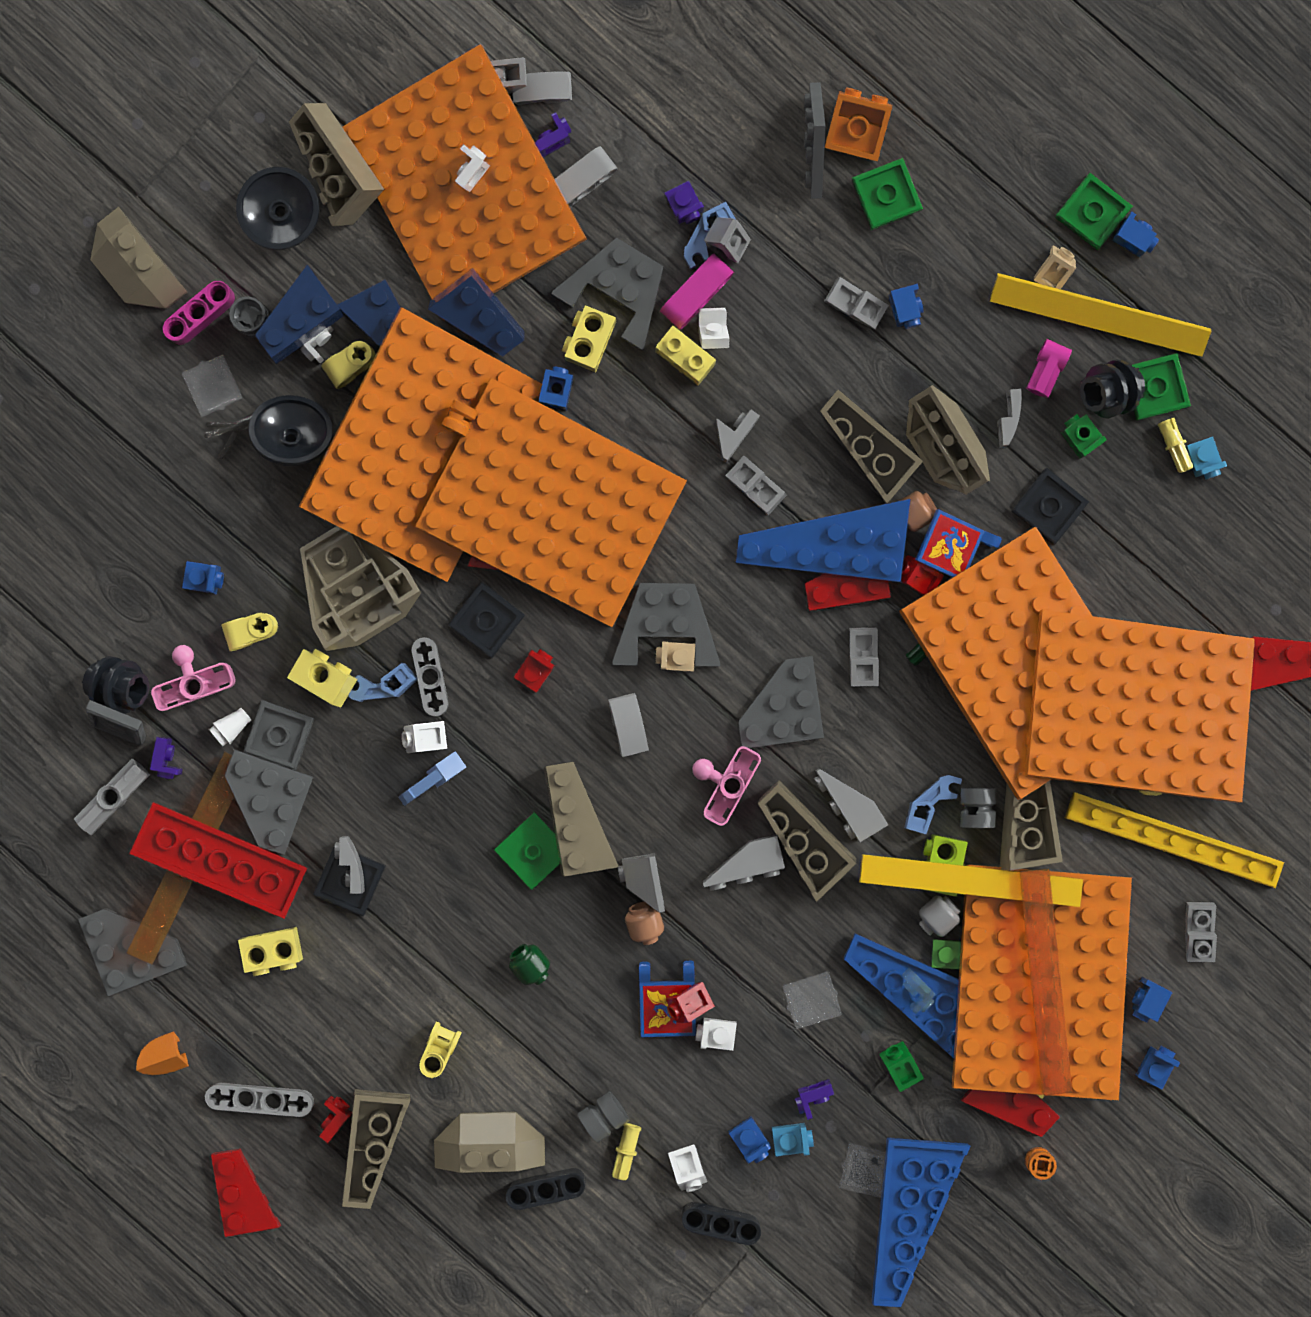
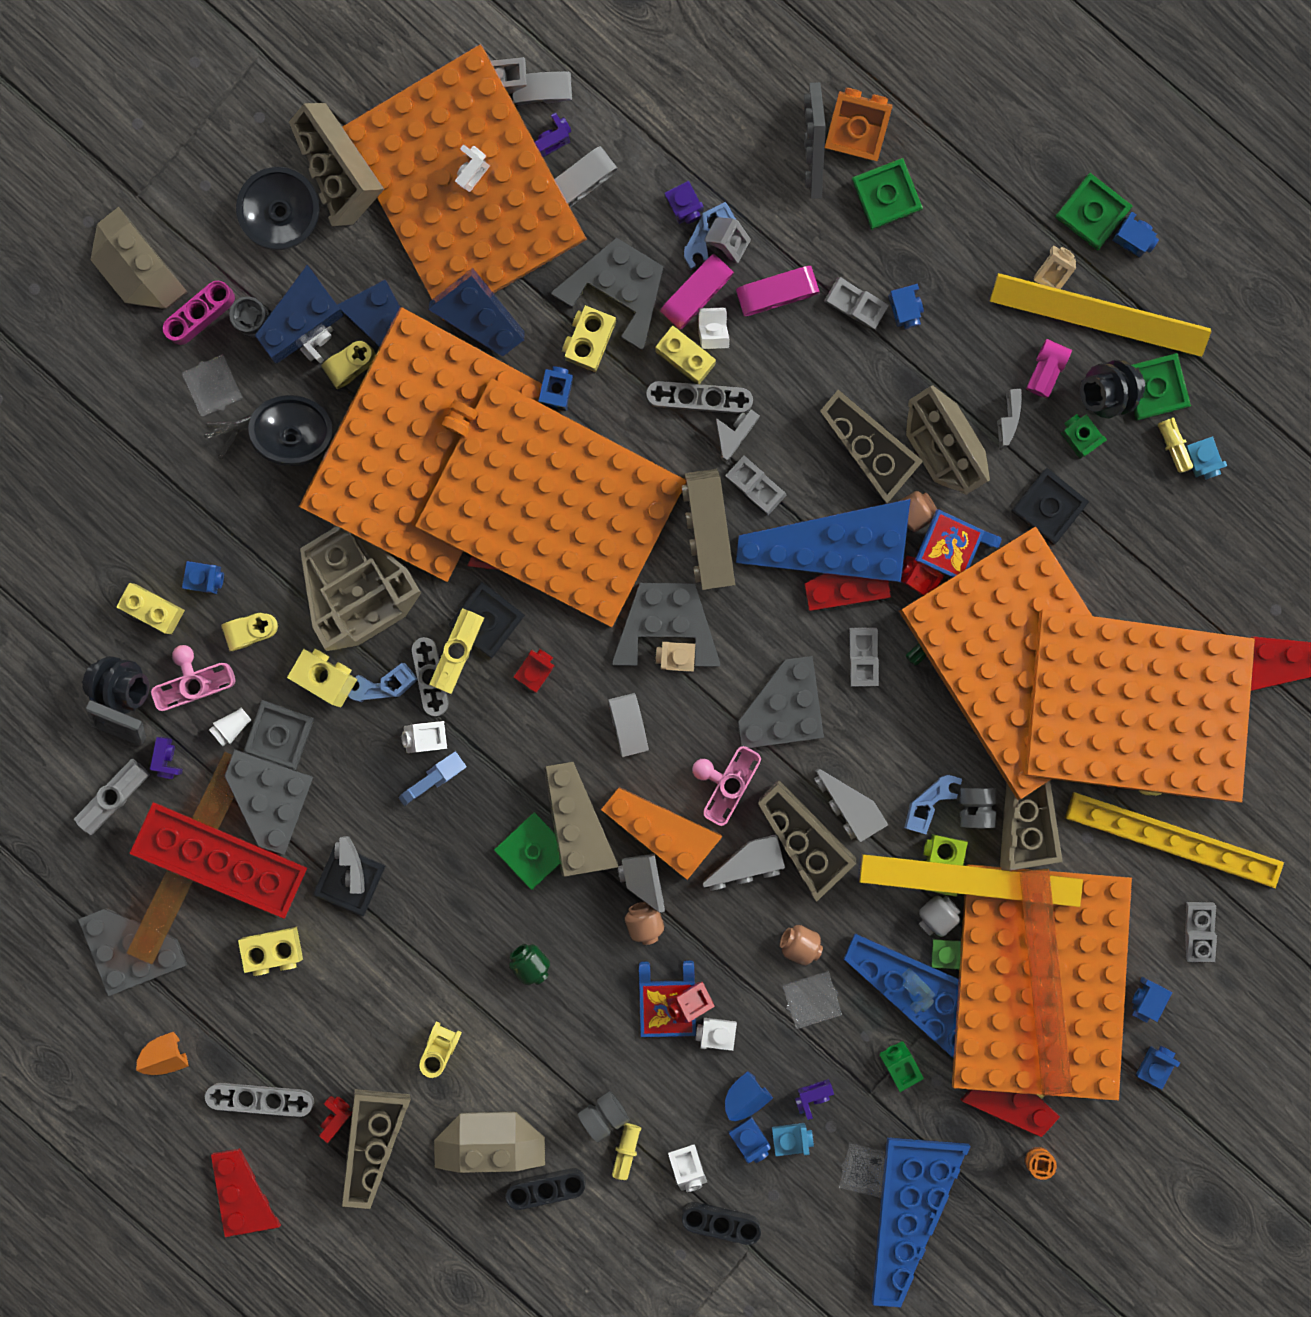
none -> light yellow brick [117,583,185,634]
none -> light yellow piece [429,608,484,694]
none -> orange wedge [601,787,722,880]
none -> light grey beam [646,381,753,414]
none -> dark tan wedge [682,469,735,590]
none -> blue brick [725,1071,773,1121]
none -> dark pink beam [736,266,820,316]
none -> nougat head [780,925,823,966]

